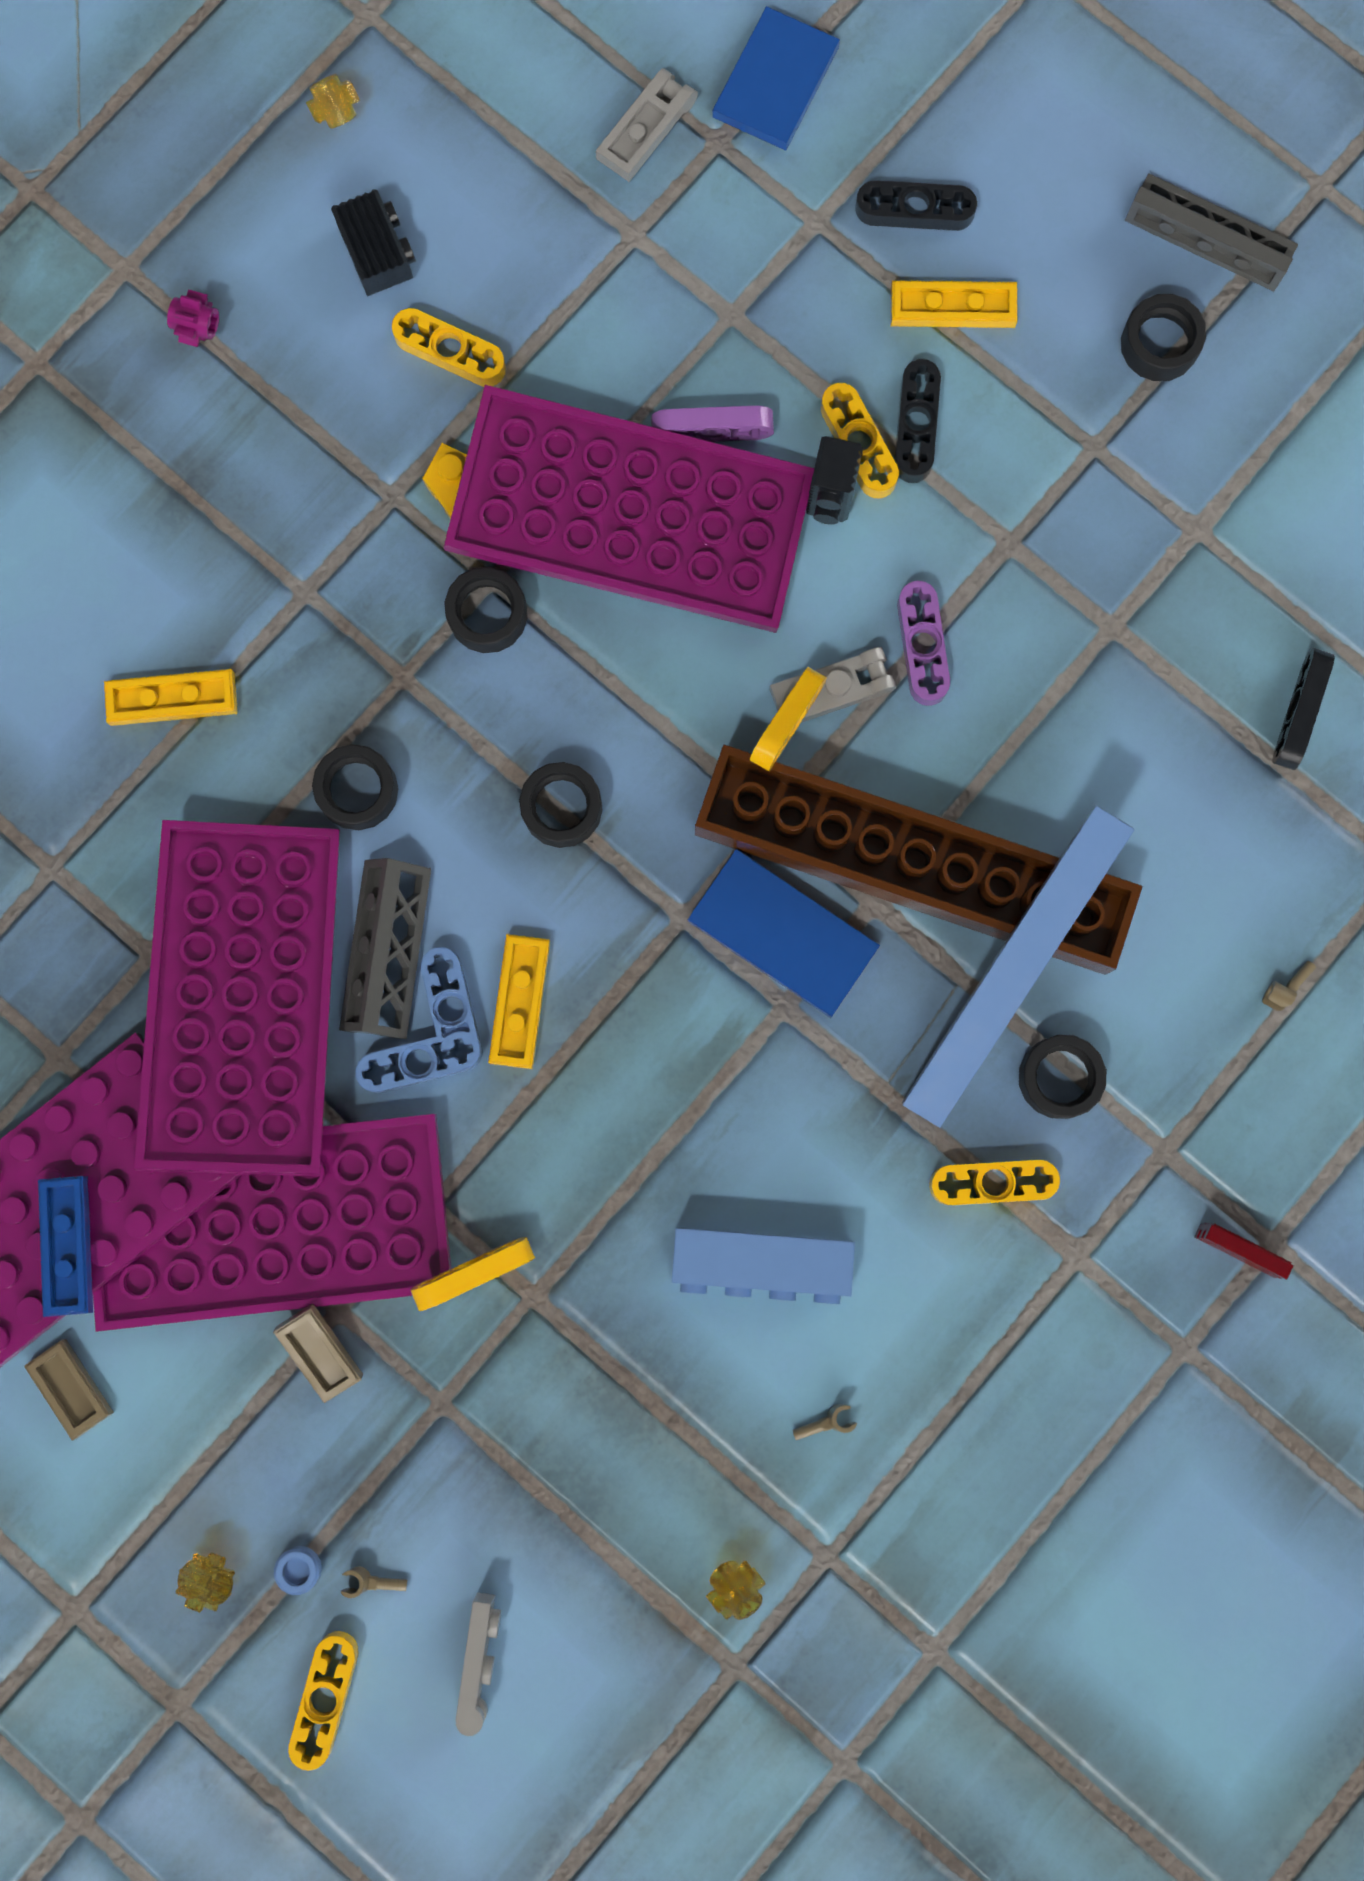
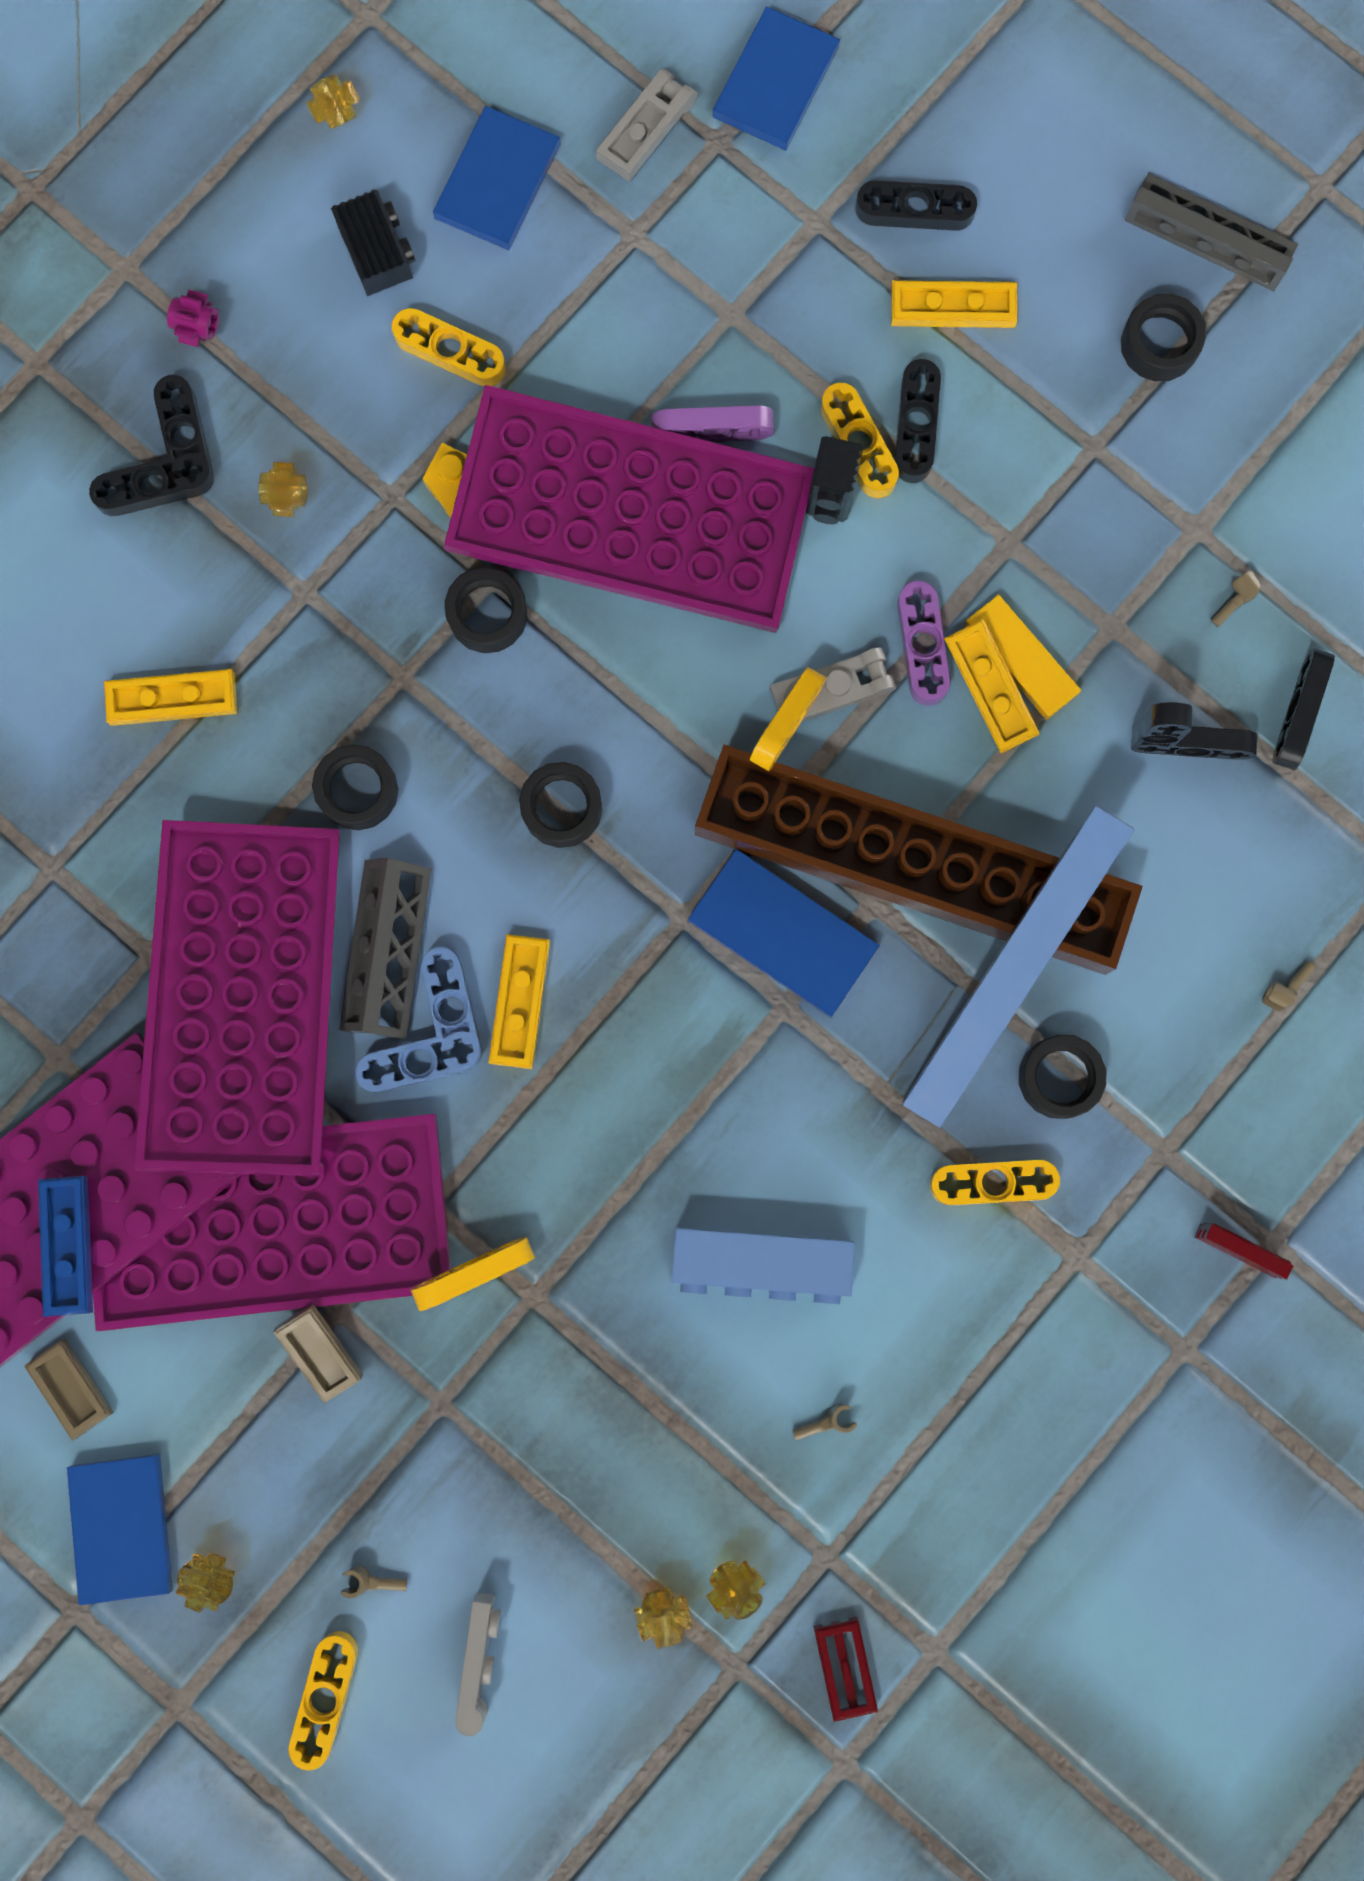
medium blue tile [274,1546,322,1595] -> none
none -> blue tile [67,1454,173,1605]
none -> black beam [89,375,214,516]
none -> clear yellow gear [259,462,308,517]
none -> blue tile [433,106,561,250]
none -> clear yellow gear [634,1587,693,1649]
none -> dark red tile [813,1617,878,1722]
none -> yellow tile [944,619,1041,754]
none -> yellow tile [964,594,1082,721]
none -> black beam [1131,702,1257,760]
none -> dark tan hand [1211,571,1261,627]

